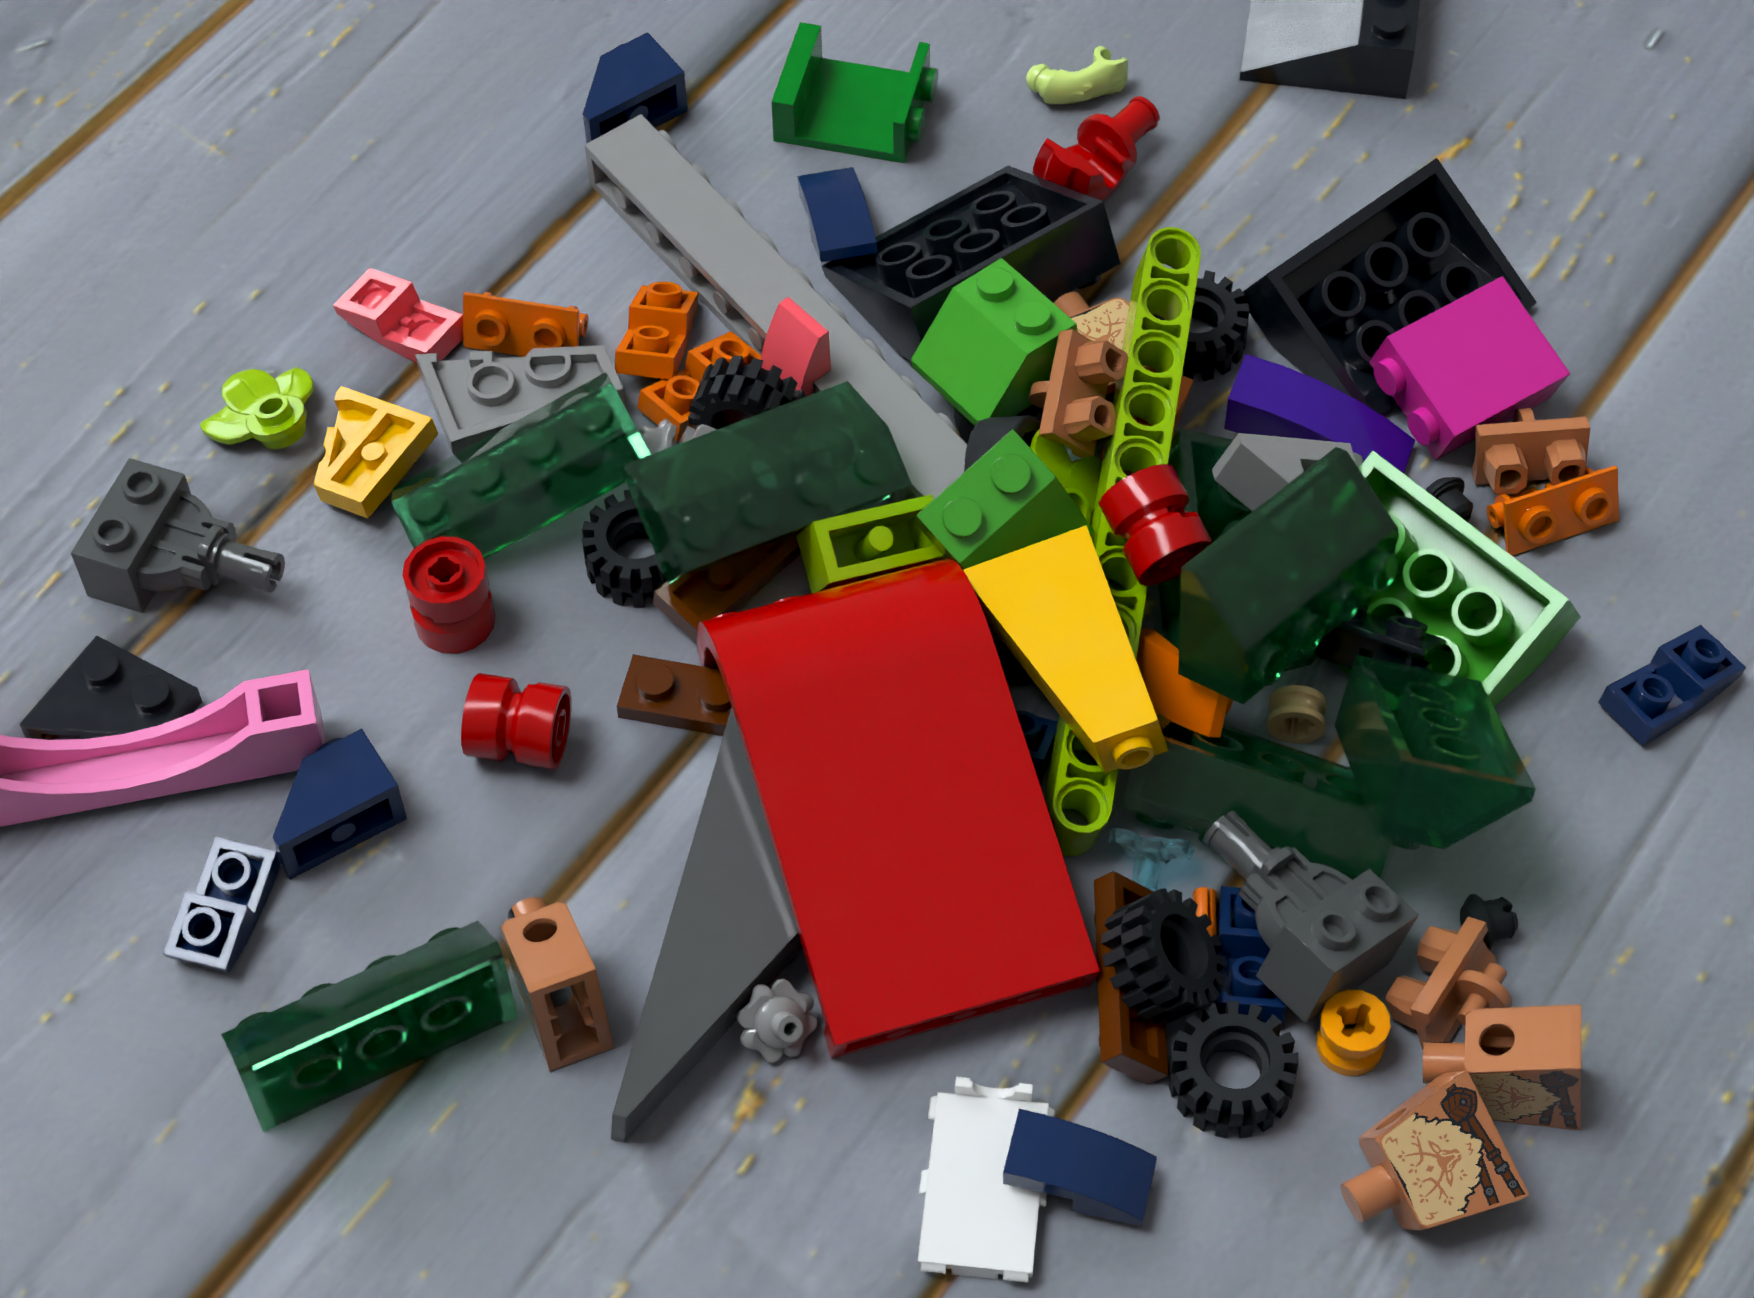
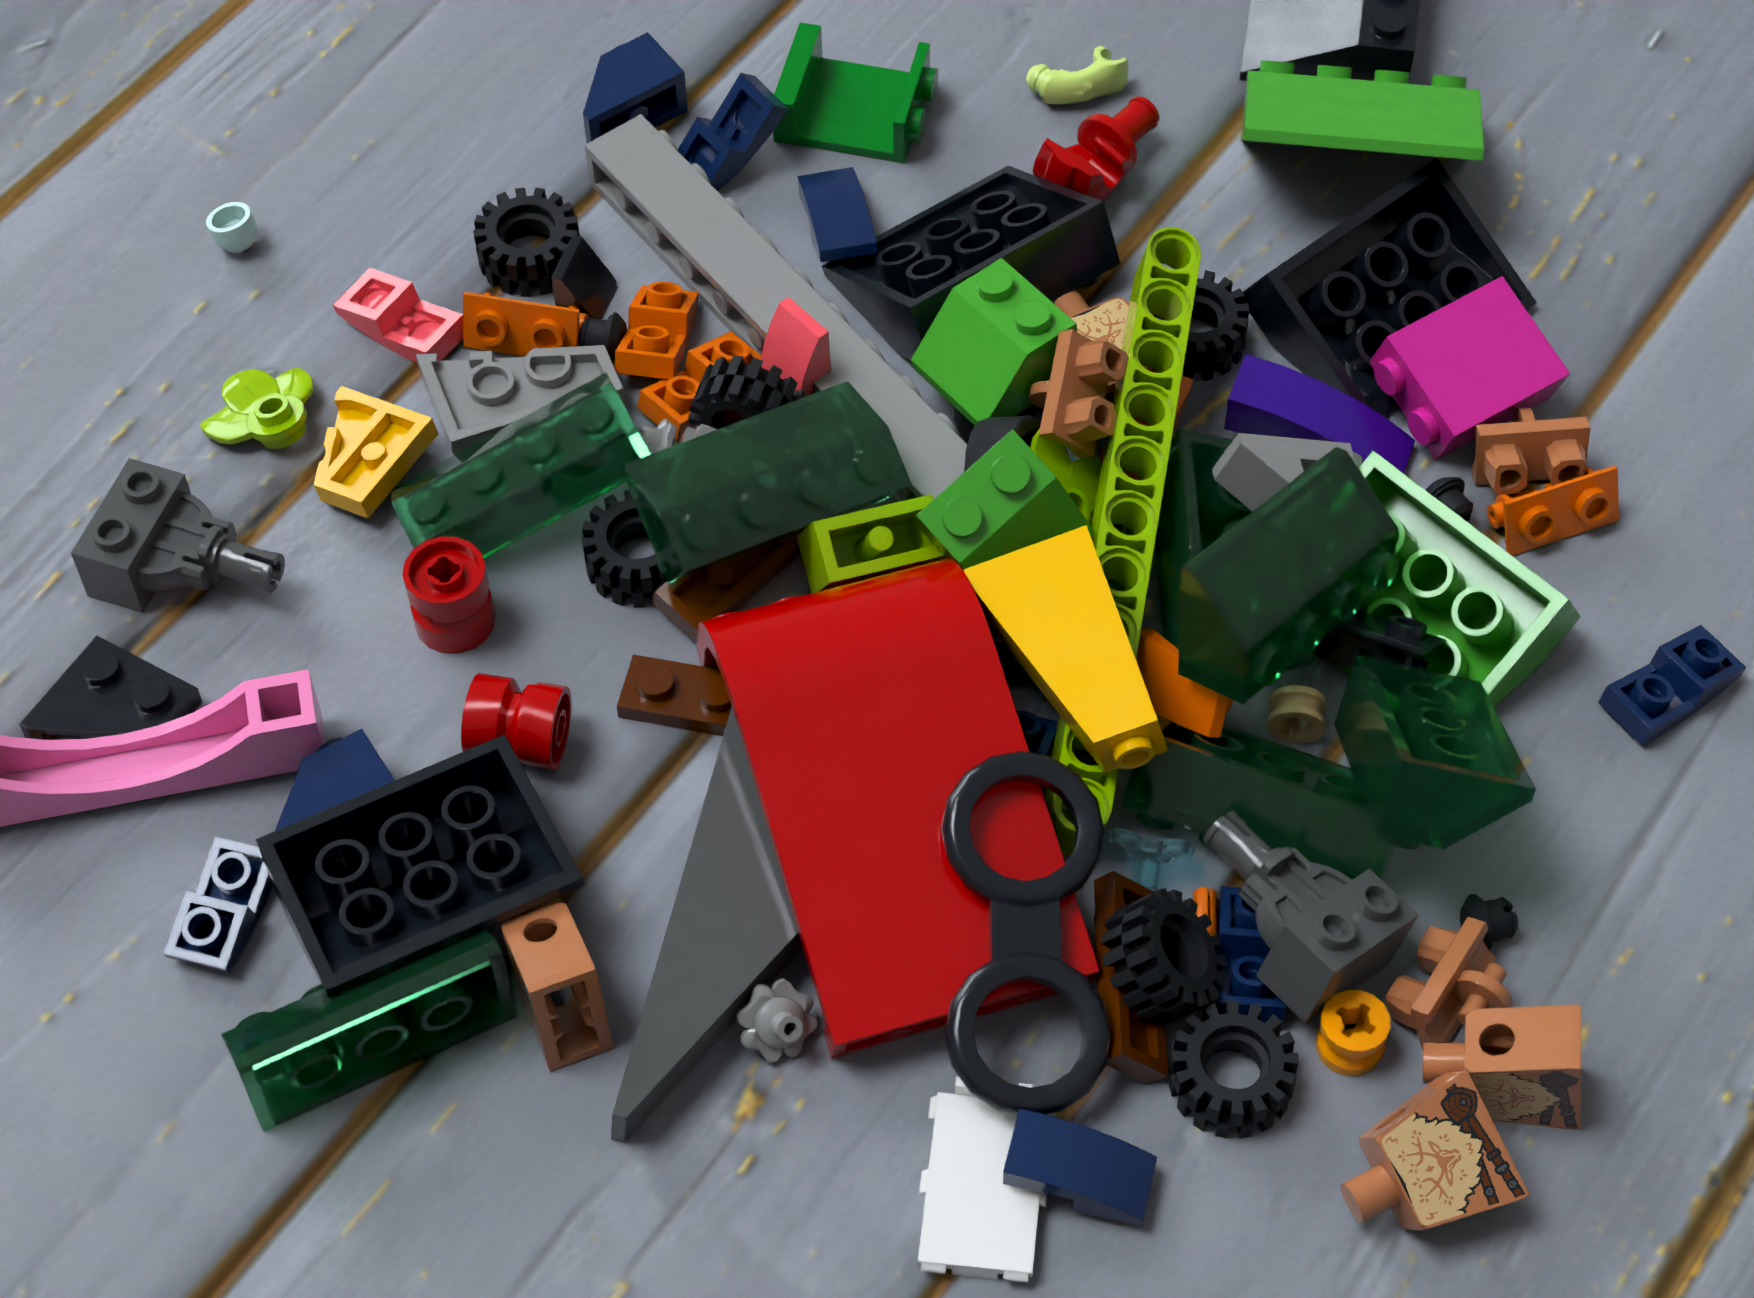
red wheel [1098,464,1214,586] -> none
none -> light aqua hinge [206,202,257,253]
none -> black slope [255,734,585,998]
none -> black tyre [473,187,580,297]
none -> black slope [551,235,617,319]
none -> black piece [579,312,627,364]
none -> dark blue slope [677,73,788,191]
none -> black bar [941,751,1112,1115]
none -> bright green slope [1240,60,1484,161]

